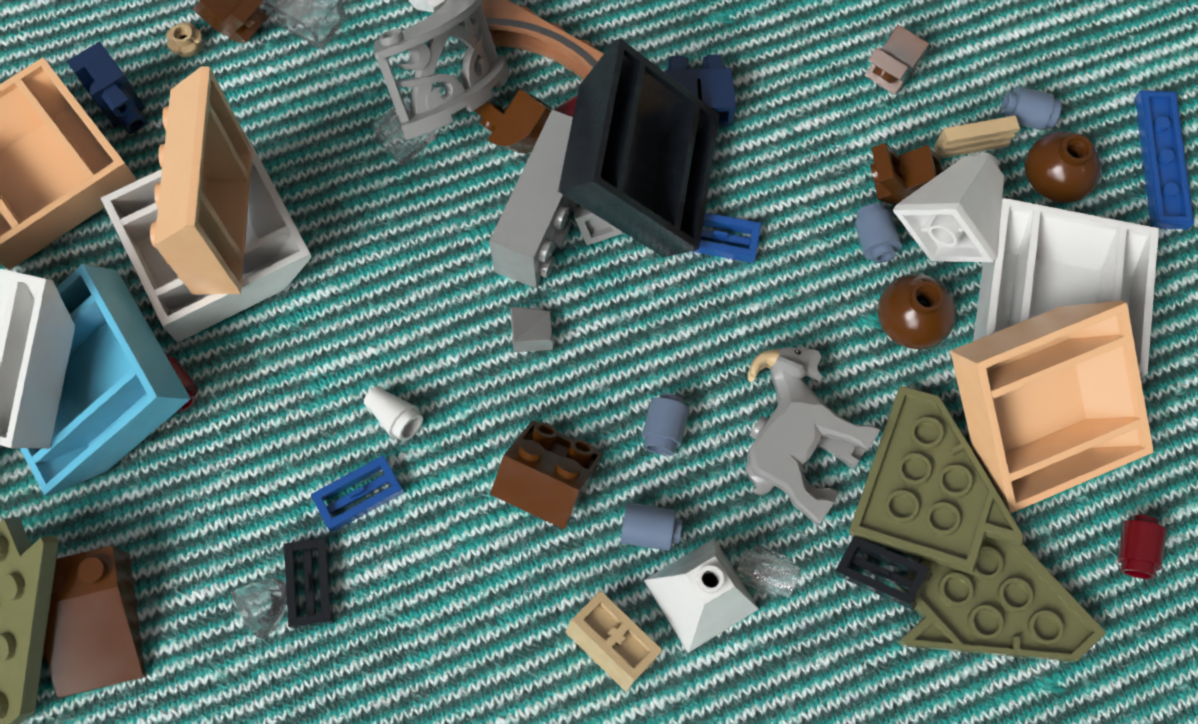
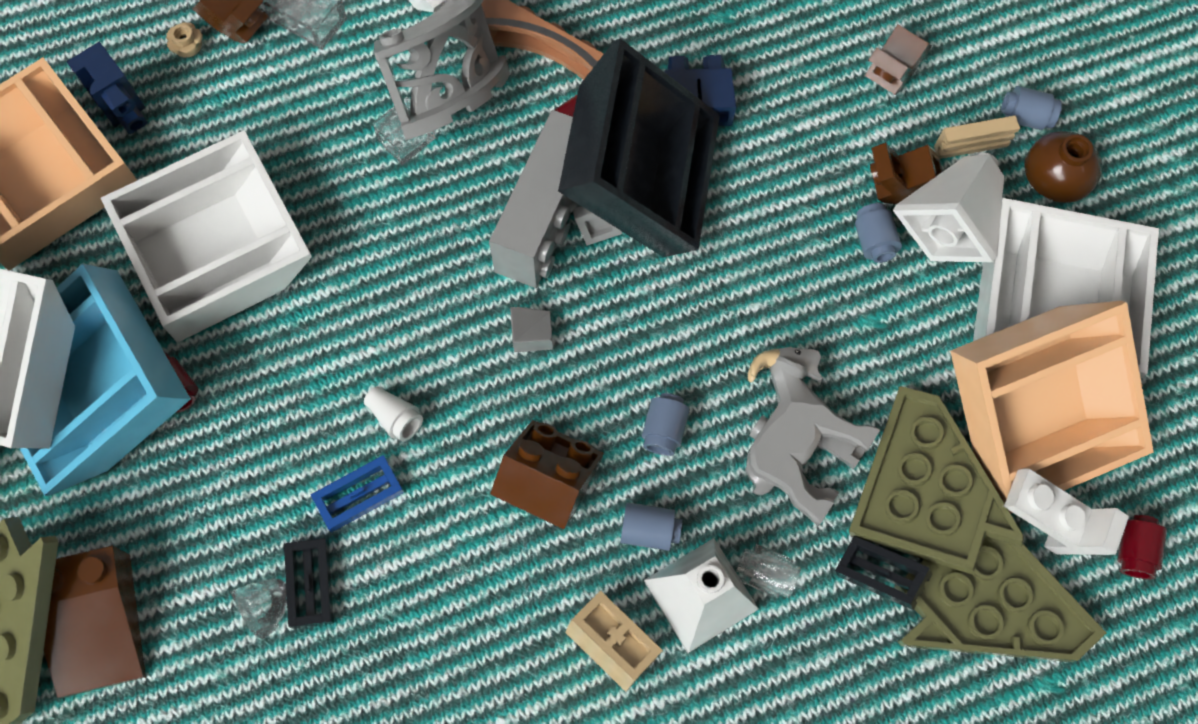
light nougat slope [150,67,253,294] -> none
reddish brown brick [474,89,556,153] -> none
blue tile [690,213,761,263] -> none
reddish brown piece [877,273,957,349] -> none
blue tile [1135,90,1194,230] -> none
none -> white bracket [1004,468,1129,555]

